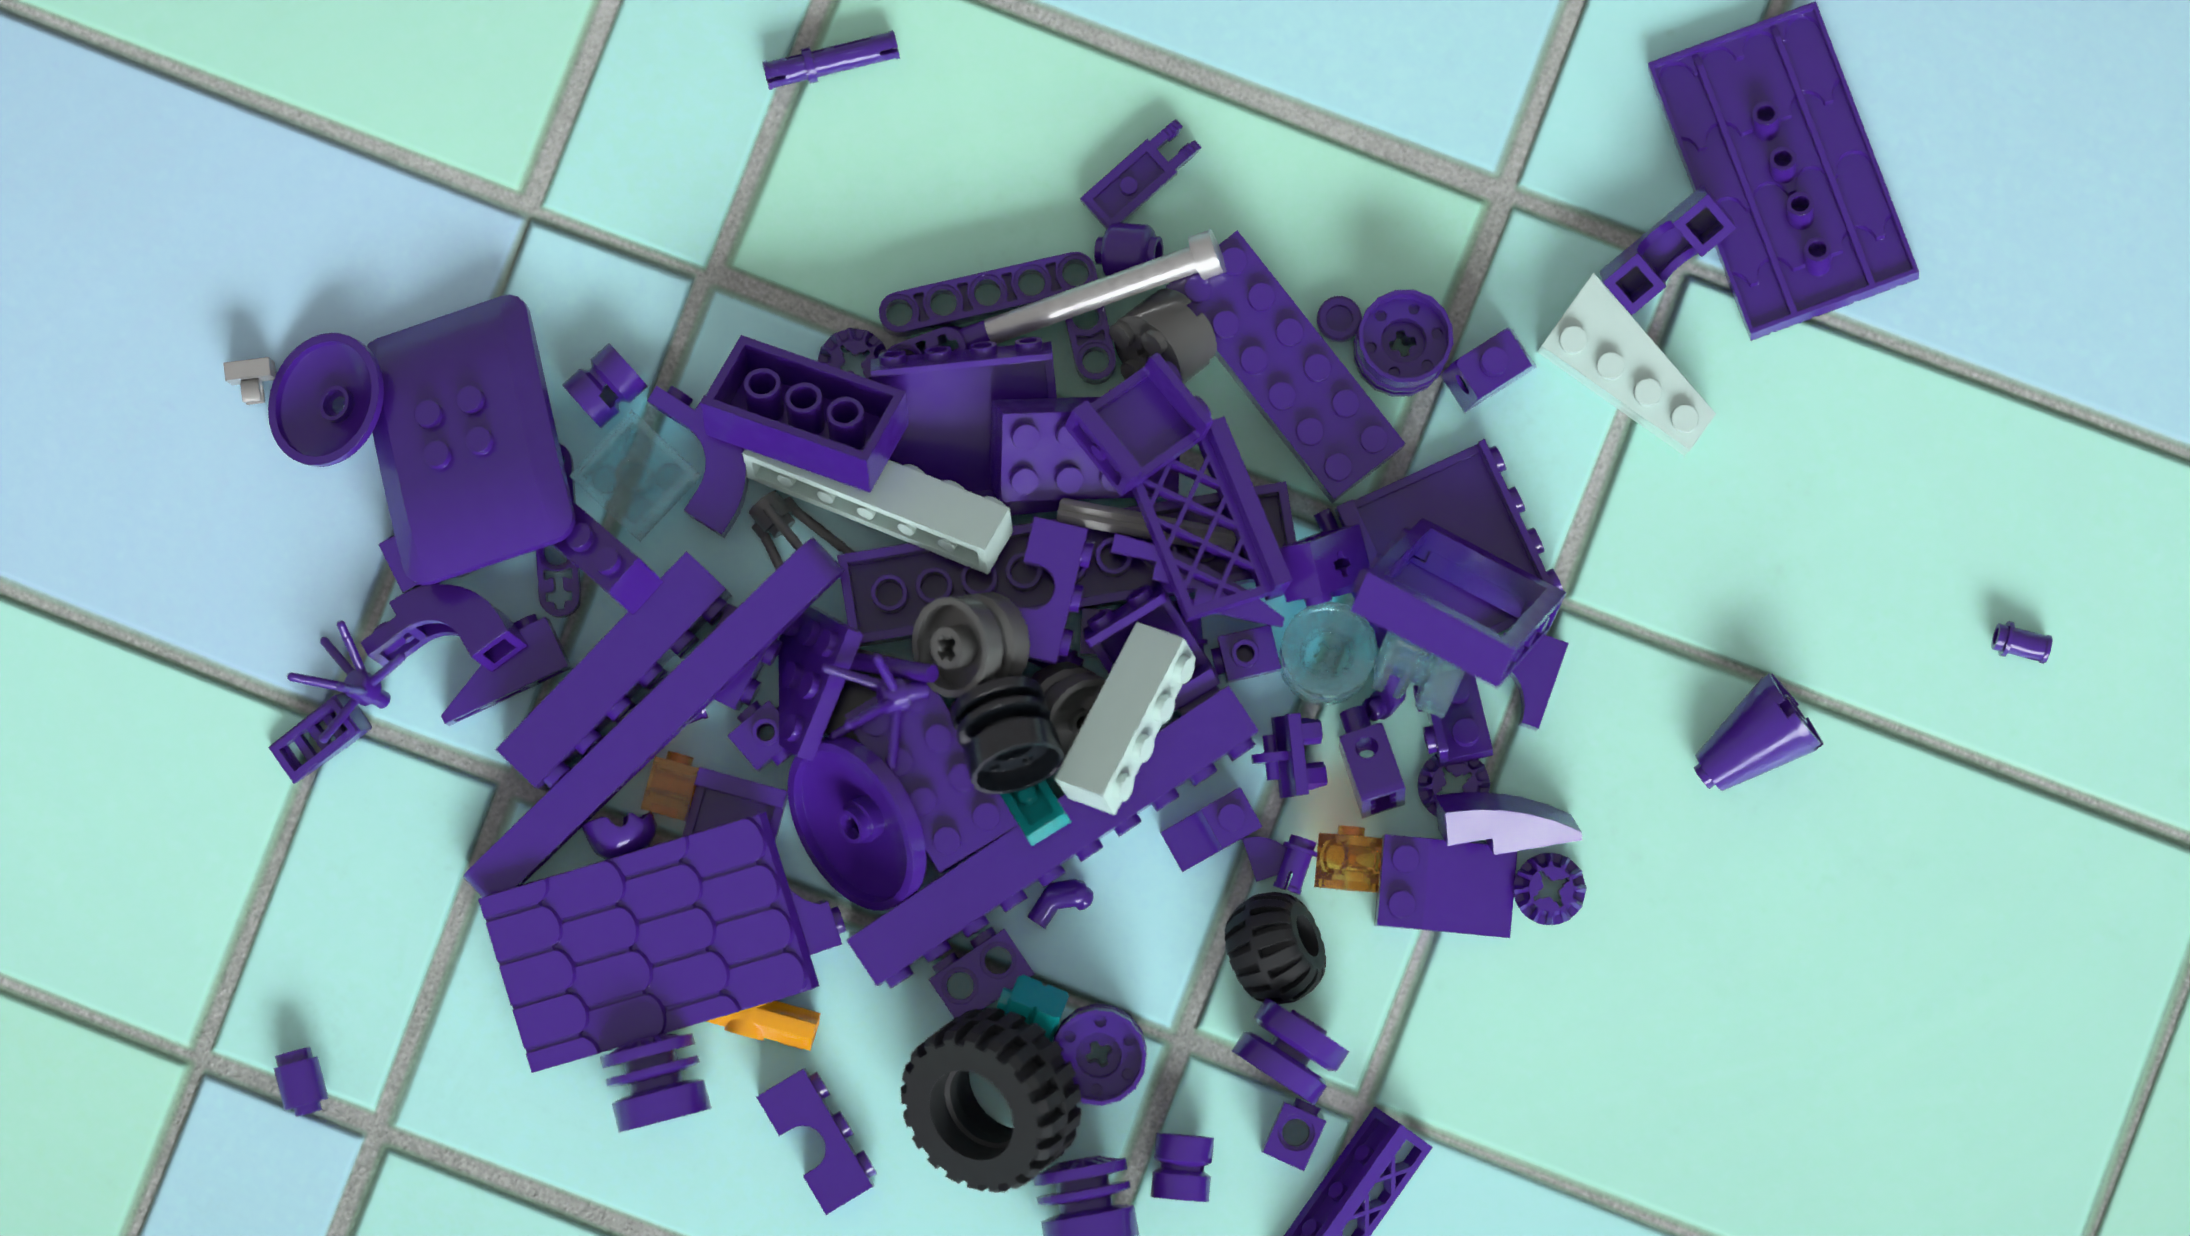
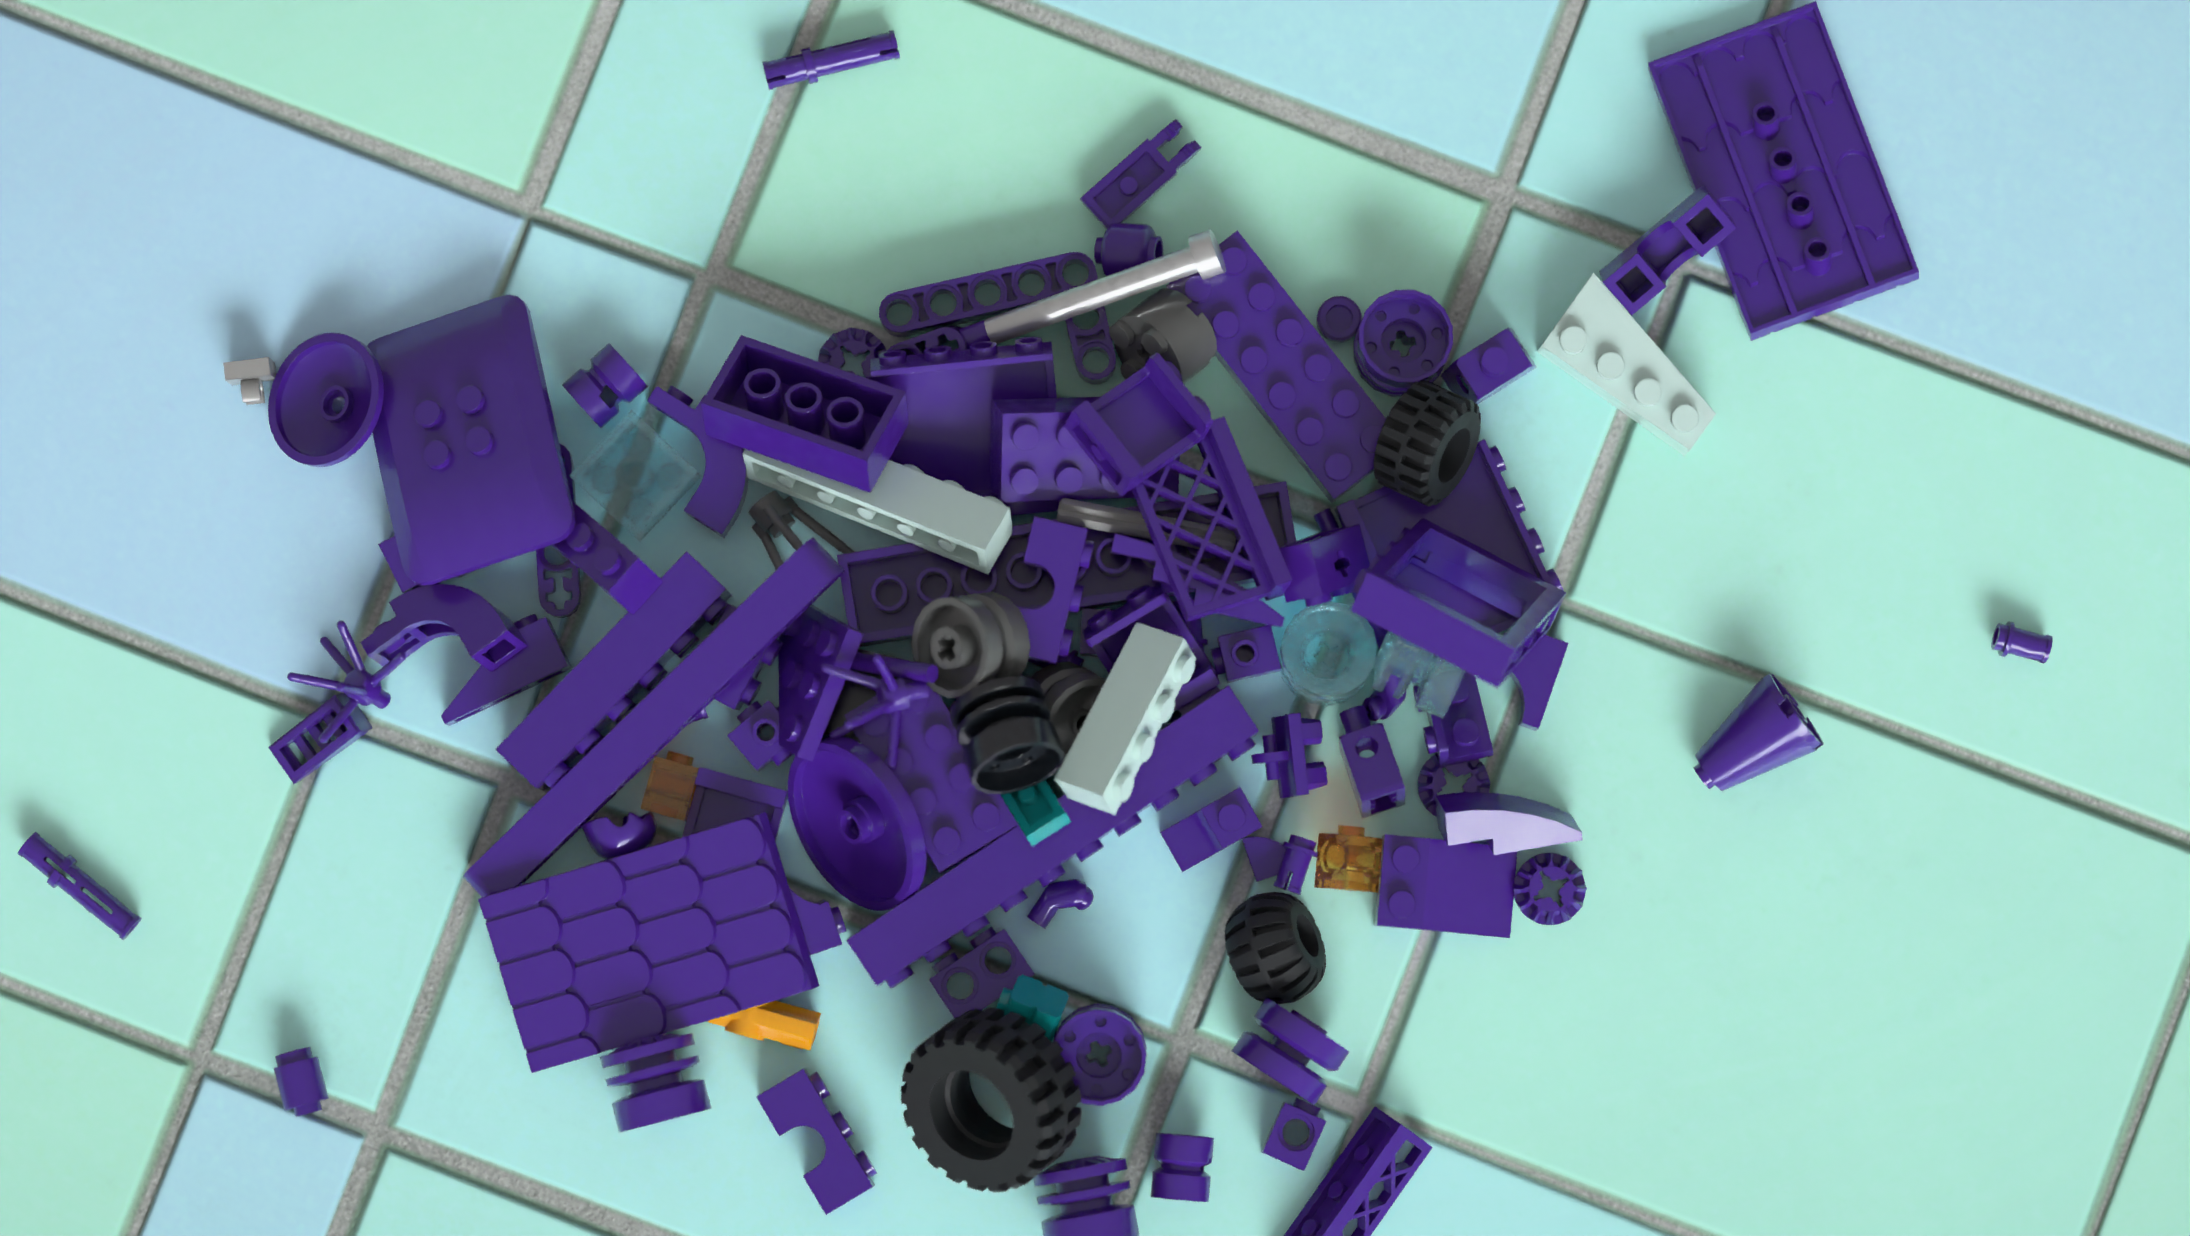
none -> dark purple pin [17,832,142,940]
none -> black tyre [1373,380,1481,506]

